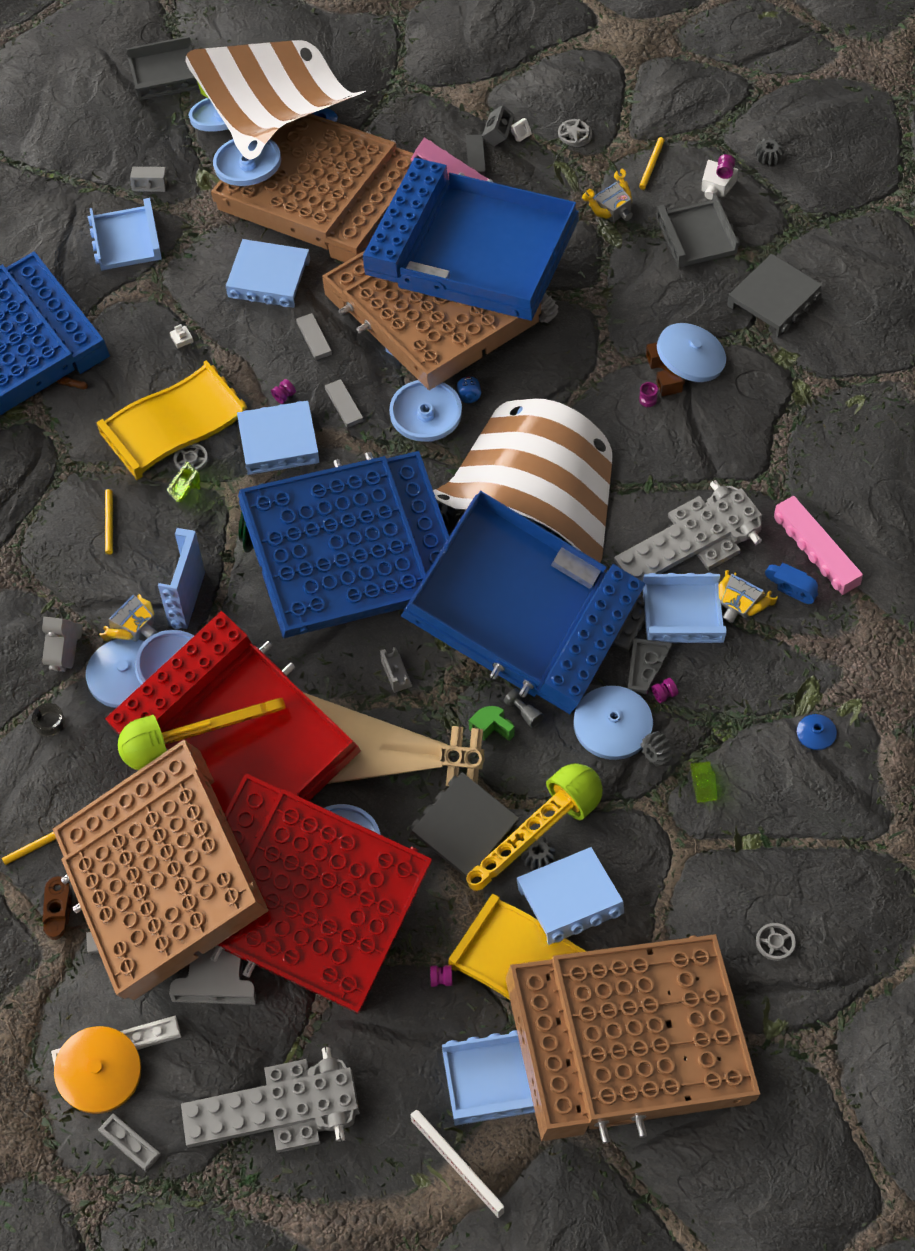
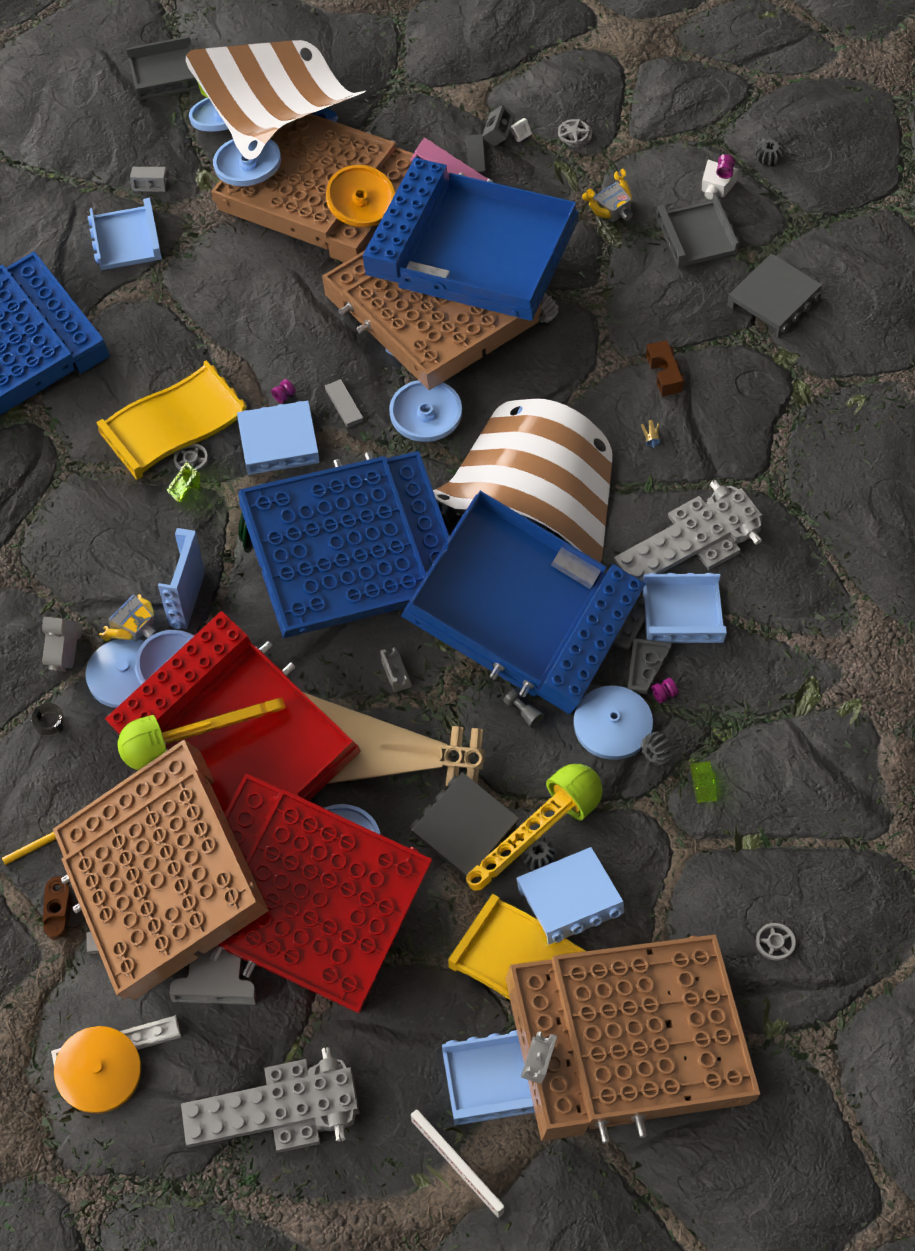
reddish brown piece [54,376,88,390] -> none
light grey tile [98,1114,161,1172] -> none
yellow bar [105,489,113,554] -> none
white tile [170,324,193,349] -> none
light blue panel [226,239,310,308] -> none
light grey tile [296,313,332,360] -> none
magenta wheel [430,965,452,987] -> none
blue head [457,377,481,403] -> none
bright green brick [469,706,514,741] -> none
yellow bar [639,137,665,190] -> none
magenta wheel [639,382,658,407] -> none
light blue dish [657,323,726,382] -> none
torso [718,570,778,623] -> none
blue piece [765,563,818,604] -> none
bright pink brick [774,496,863,595] -> none
blue dish [797,714,837,750] -> none
none -> light orange dish [326,165,395,227]
none -> light grey hinge [521,1031,557,1084]
none -> pearl gold piece [641,420,660,448]

